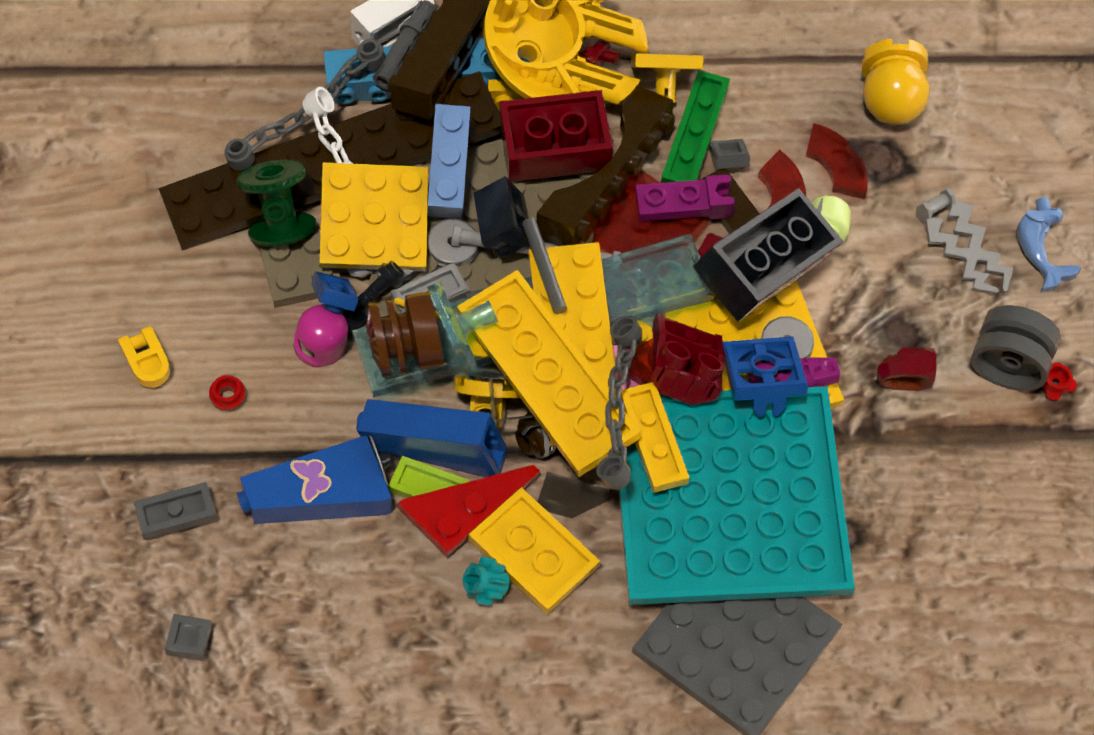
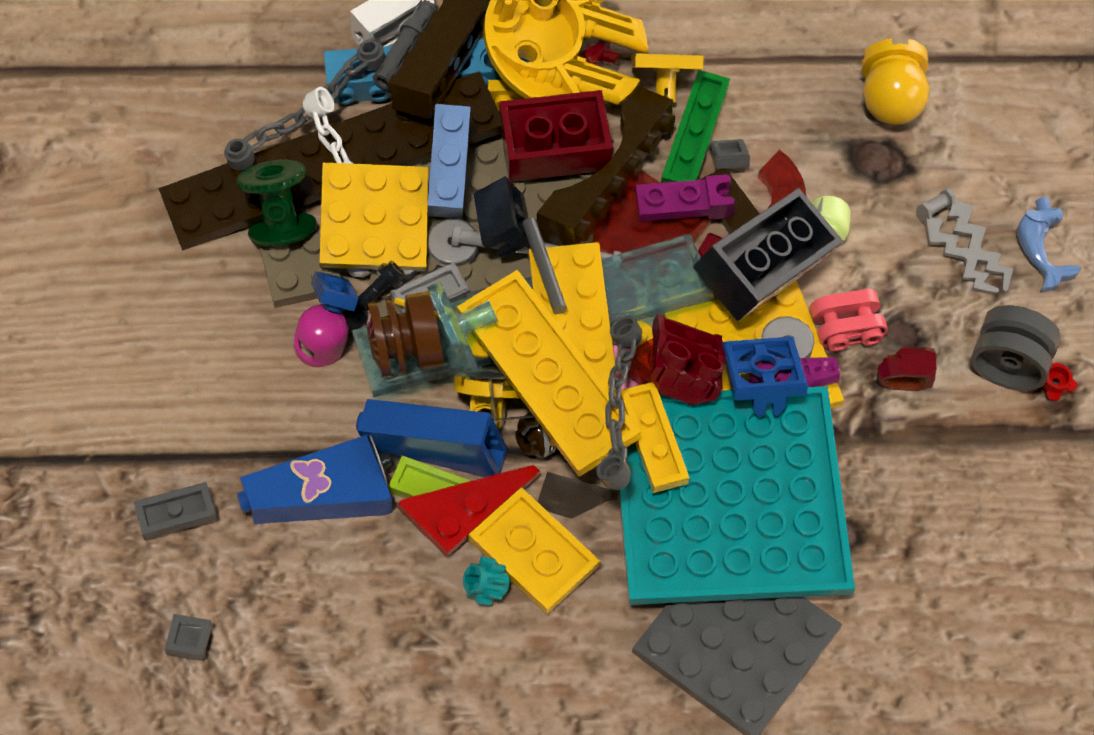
yellow plate [117,325,170,388] -> none
red plate [209,375,246,411] -> none
clear red tile [805,123,868,200] -> none
none -> coral brick [809,289,888,351]

